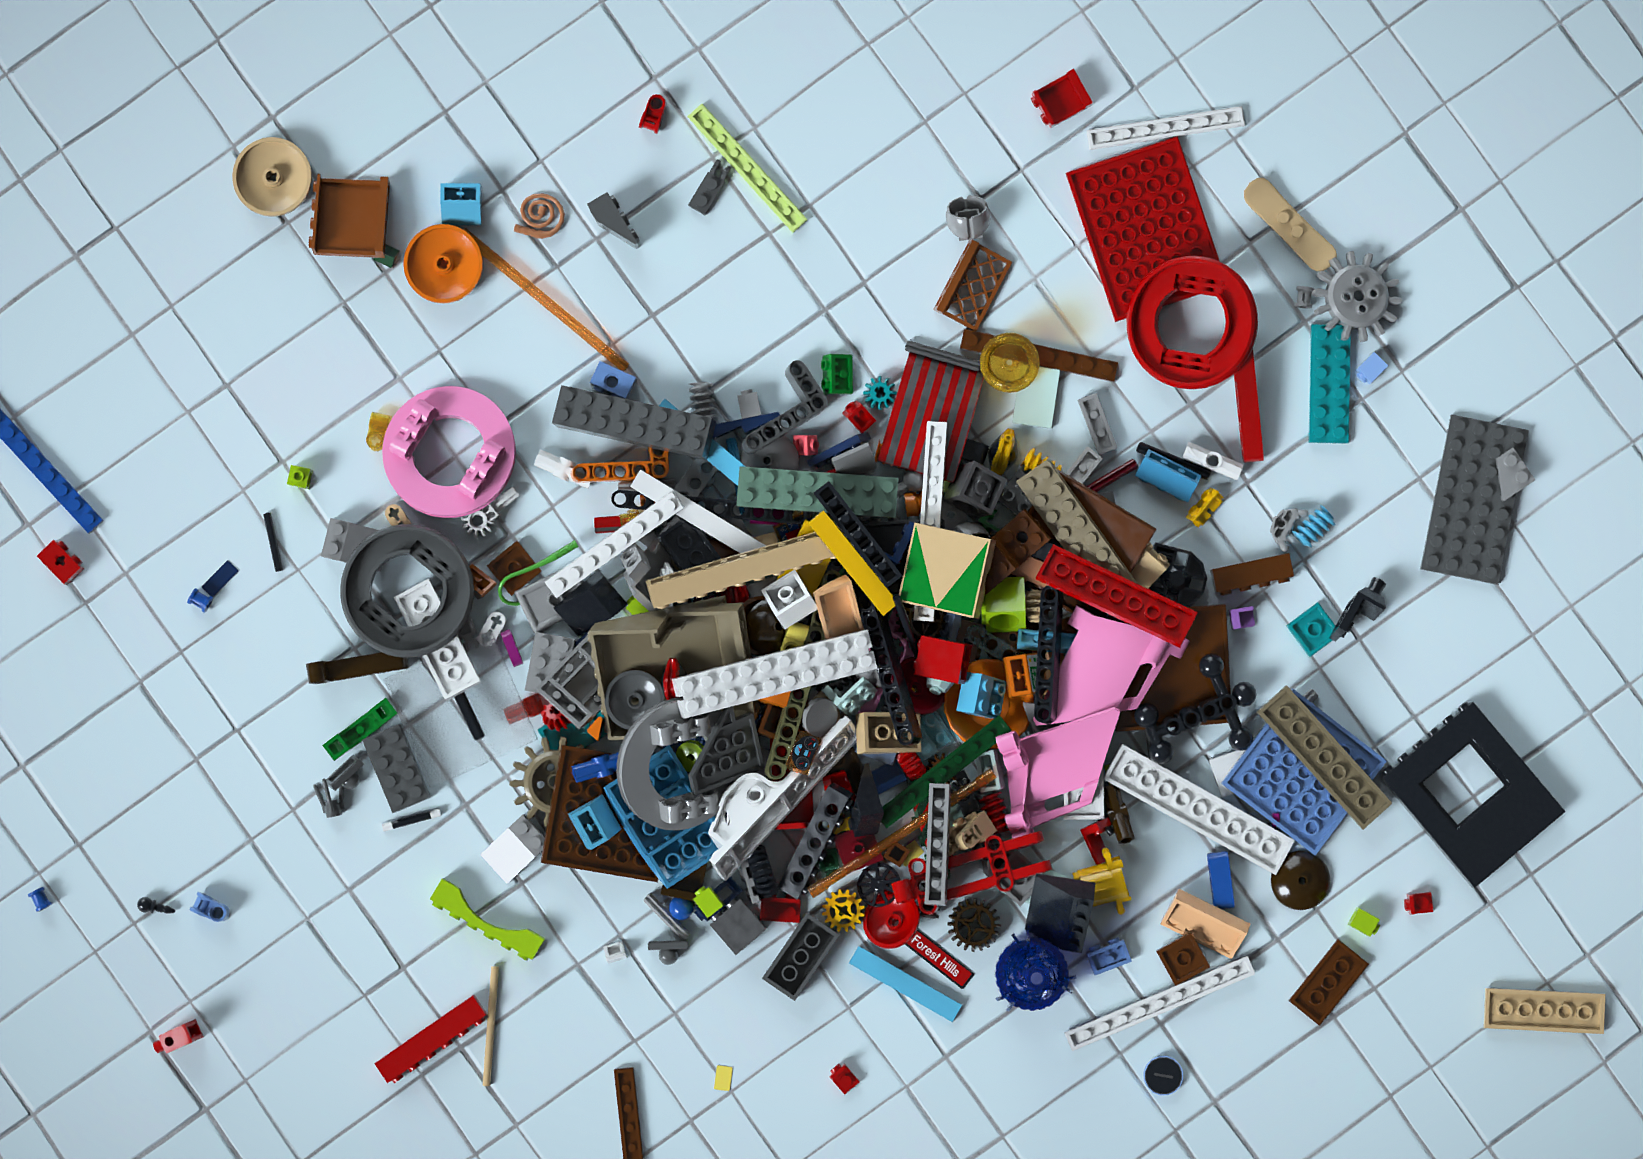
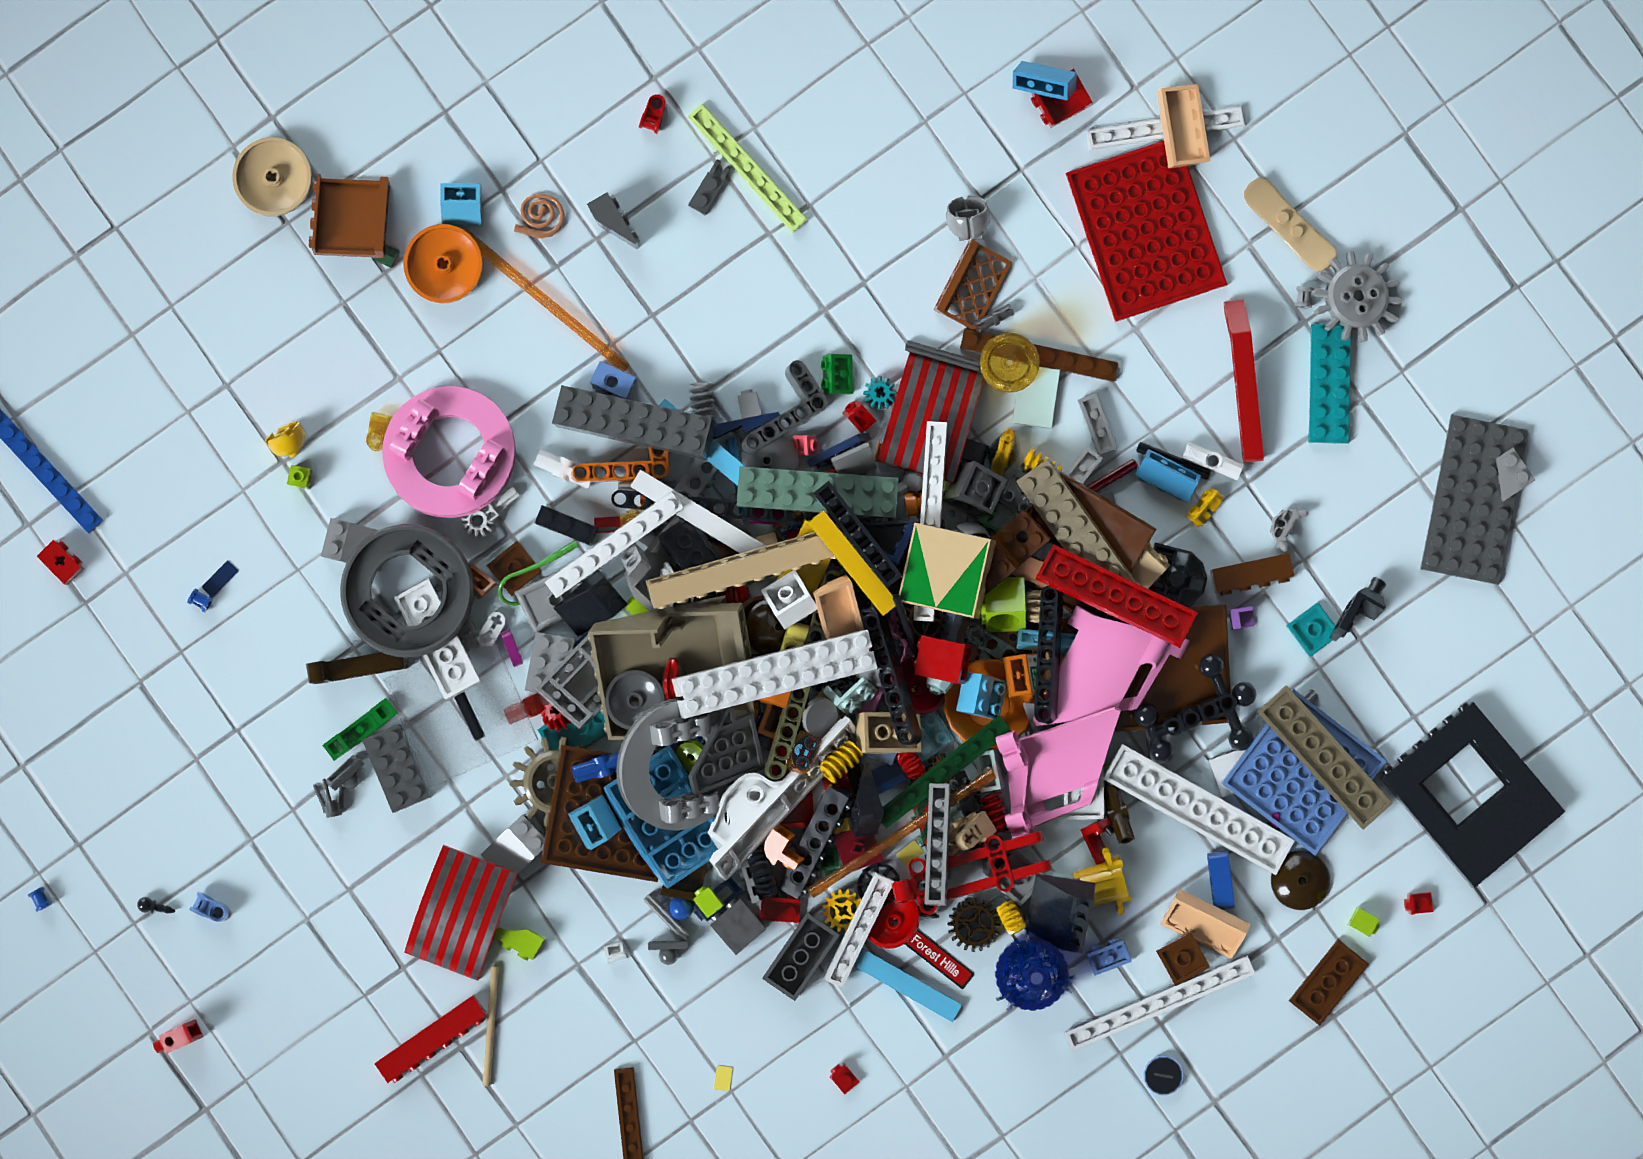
black piece [263,513,283,572] -> none
black bar [382,809,441,831] -> none
tan beam [385,504,412,526] -> none
orange slope [587,717,604,741] -> none
reddish brown brick [883,840,910,867] -> none
red piece [1127,256,1258,389] -> none
medium azure piece [1292,505,1336,547] -> none
light blue brick [1355,352,1388,384] -> none
tan plate [1483,988,1605,1034] -> none
none -> yellow cylinder [265,421,306,458]
none -> slope [404,844,518,981]
none -> black arch [535,505,599,546]
none -> brick [764,824,804,870]
none -> yellow piece [820,741,863,784]
none -> white plate [824,872,894,988]
none -> dark grey pin [974,304,1014,333]
none -> yellow gear [997,900,1026,934]
none -> dark azure brick [1012,61,1077,100]
none -> light nougat slope [1156,84,1210,168]

